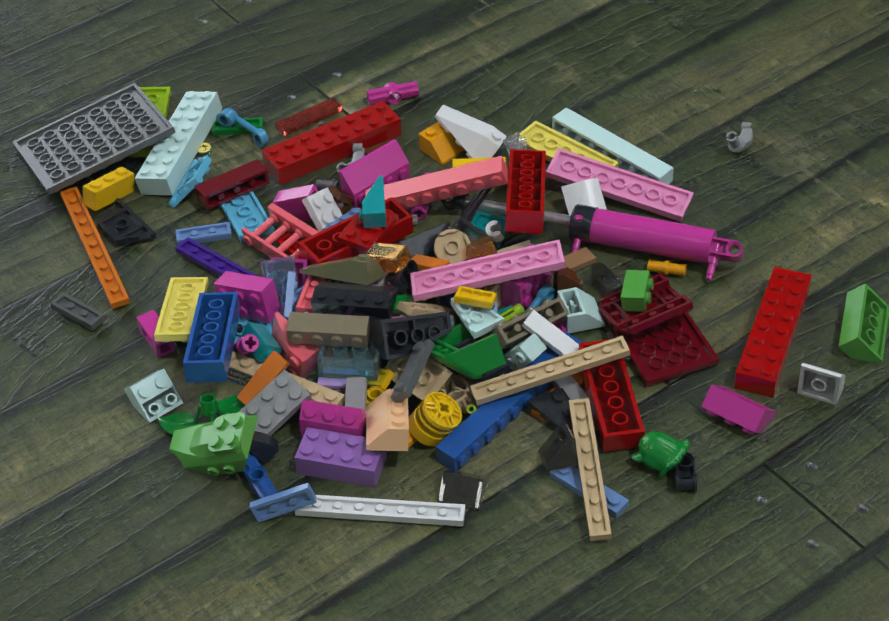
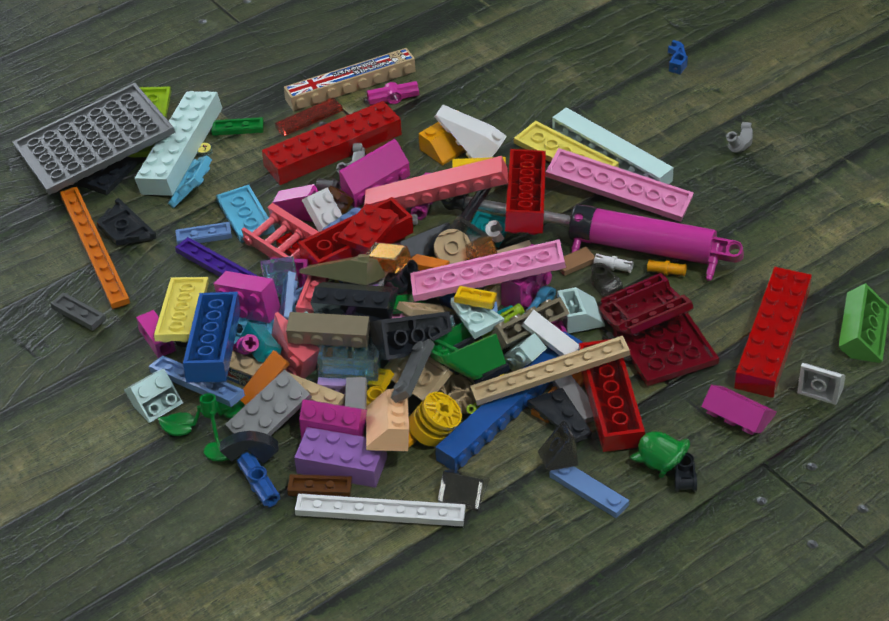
yellow brick [83,167,134,211] -> none
bright green slope [169,412,259,476] -> none
dark red brick [195,159,270,210] -> none
dark azure piece [216,108,269,148] -> none
medium blue plate [250,483,317,522] -> none
teal slope [359,176,387,228] -> none
clear brick [503,132,530,157] -> none
reddish brown slope [553,267,583,298] -> none
white slope [561,178,607,215] -> none
tan plate [569,398,612,541] -> none
bright green brick [621,270,654,312] -> none
none -> medium blue plate [149,356,245,407]
none -> tan brick [284,48,416,111]
none -> reddish brown plate [287,474,353,497]
none -> white pin [594,254,633,273]
none -> blue piece [668,40,688,74]

